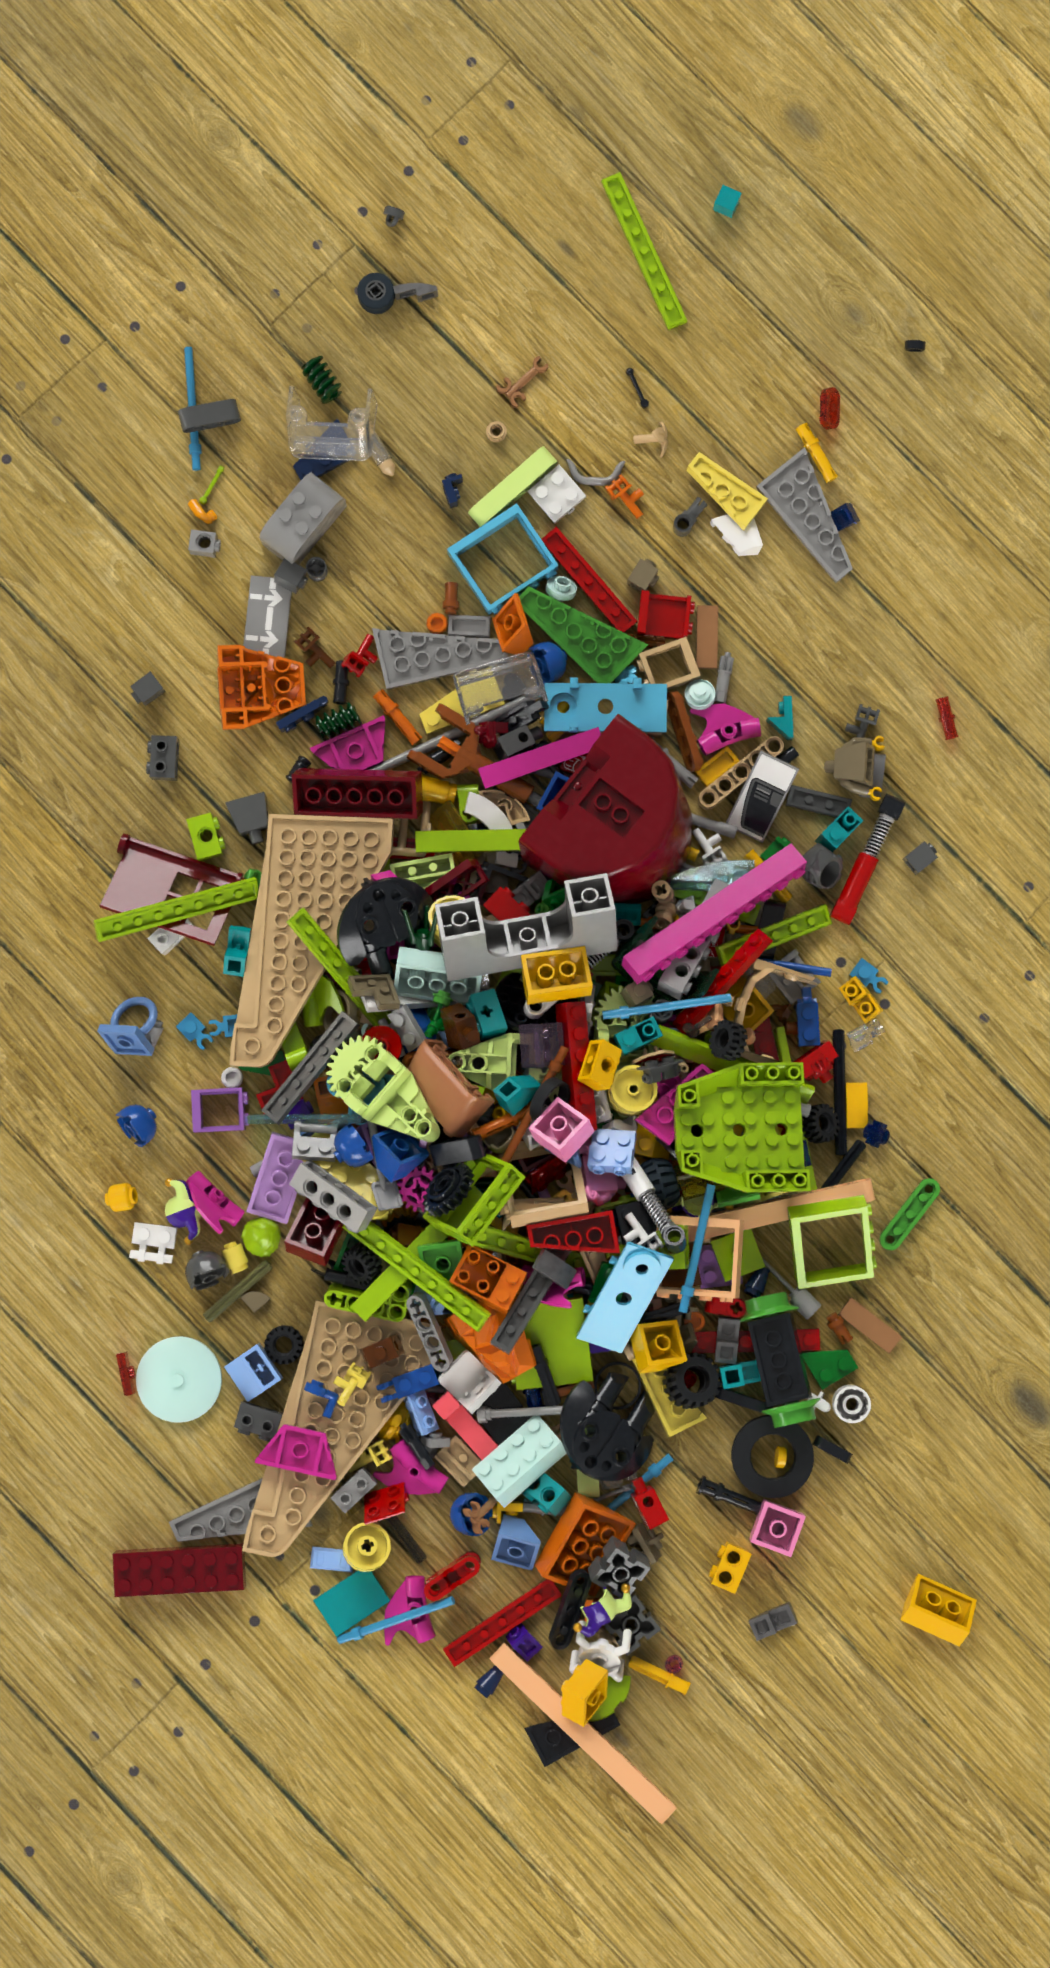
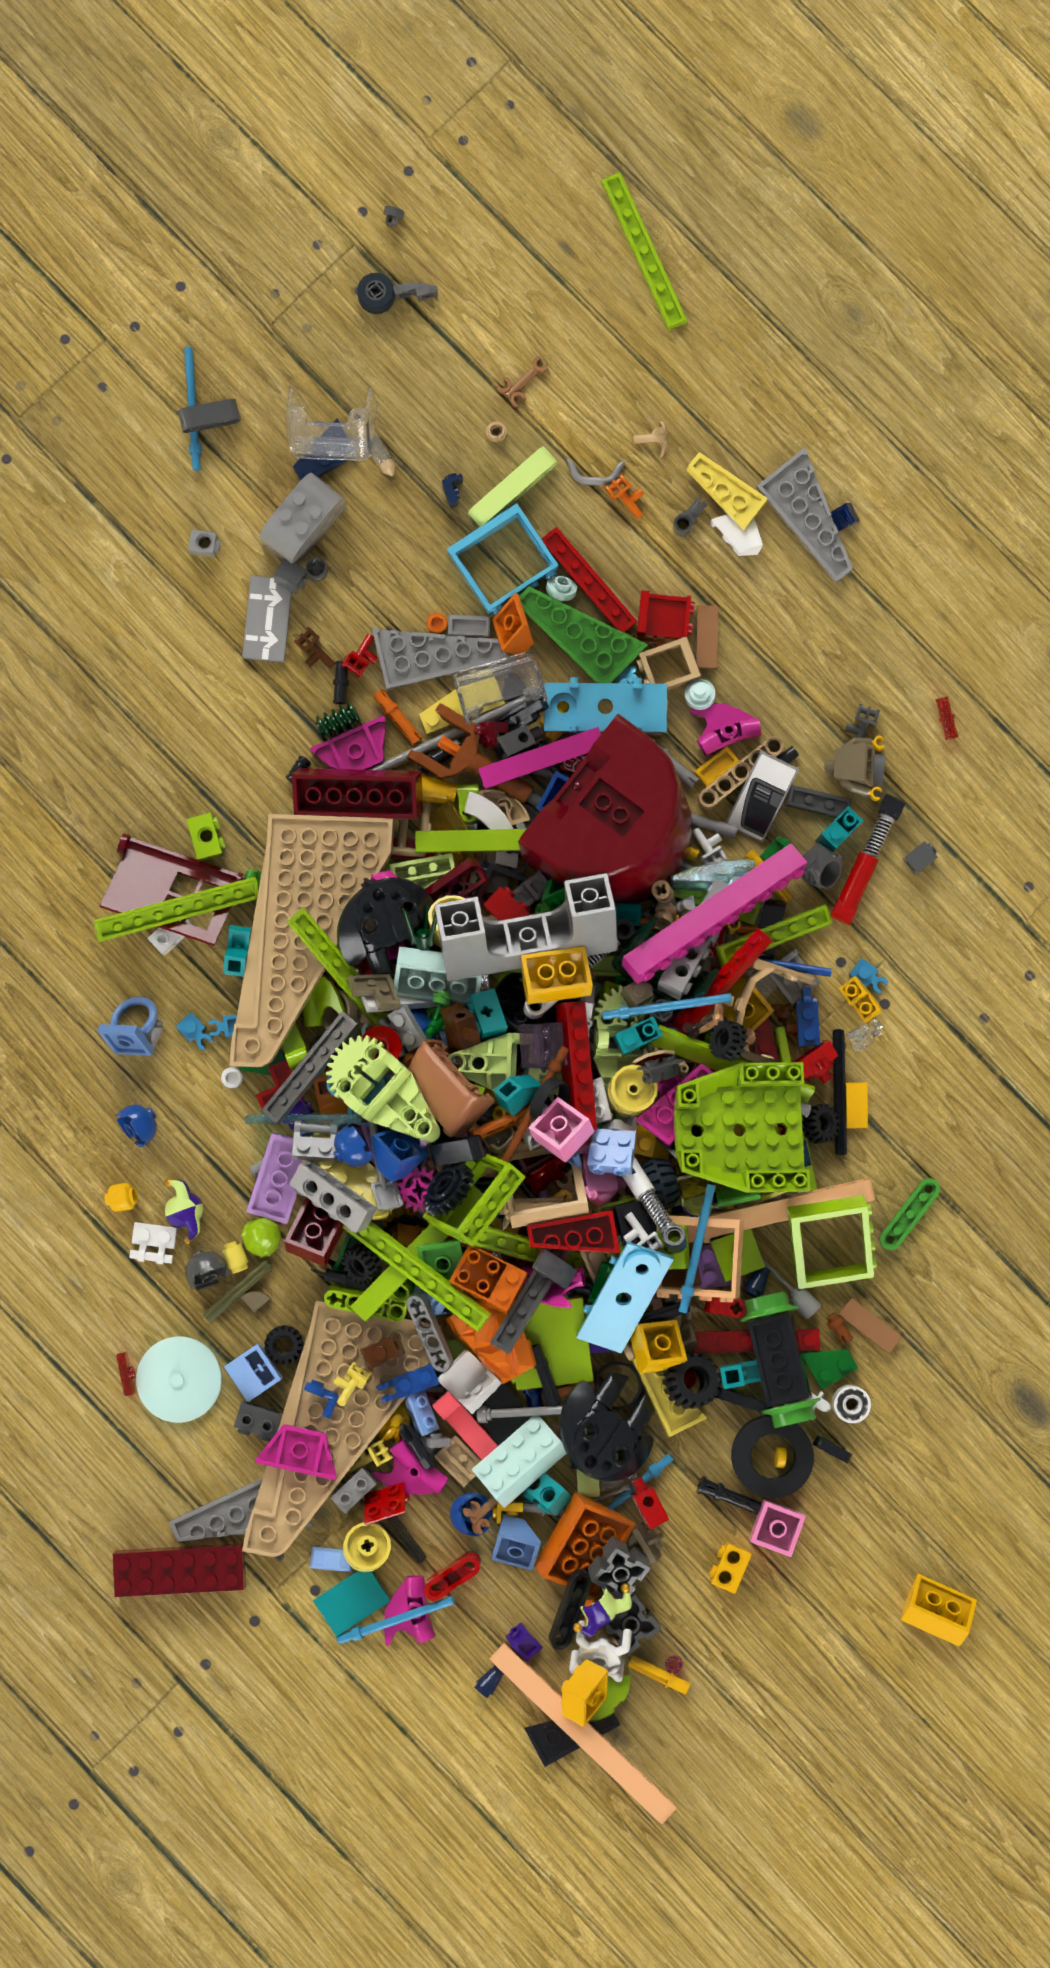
dark grey brick [130,671,166,706] -> none
dark grey brick [146,735,179,781] -> none
dark pink pin [186,1171,245,1234] -> none
light orange arm [188,499,217,524] -> none
medium lavender window [191,1087,249,1133] -> none
lime hinge [199,465,224,505] -> none
orange wedge [217,645,306,730] -> none
dark grey torso [225,792,268,845] -> none
dark blue hinge [276,696,329,733] -> none
dark green piece [301,356,342,404] -> none
dark orange animal [443,582,459,615] -> none
red plate [443,1579,562,1667] -> none
white plate [527,464,586,524] -> none
blue cylinder [528,642,567,685] -> none
yellow brick [577,1039,622,1091] -> none
black hinge [626,368,649,408] -> none
dark tan brick [627,558,659,592] -> none
dark orange plate [667,690,703,772] -> none
orange tile [684,1312,705,1332] -> none
teal piece [713,185,742,218] -> none
light grey piece [714,652,734,703] -> none
flat silver slope [715,1316,740,1364] -> none
flat silver slope [748,1602,798,1641] -> none
teal slope [766,696,794,741] -> none
yellow pin [795,422,838,484] -> none
clear red plate [819,387,840,430] -> none
black axle [821,1139,866,1188] -> none
clear blue gear [863,1120,890,1148] -> none
black tile [904,340,926,352] -> none

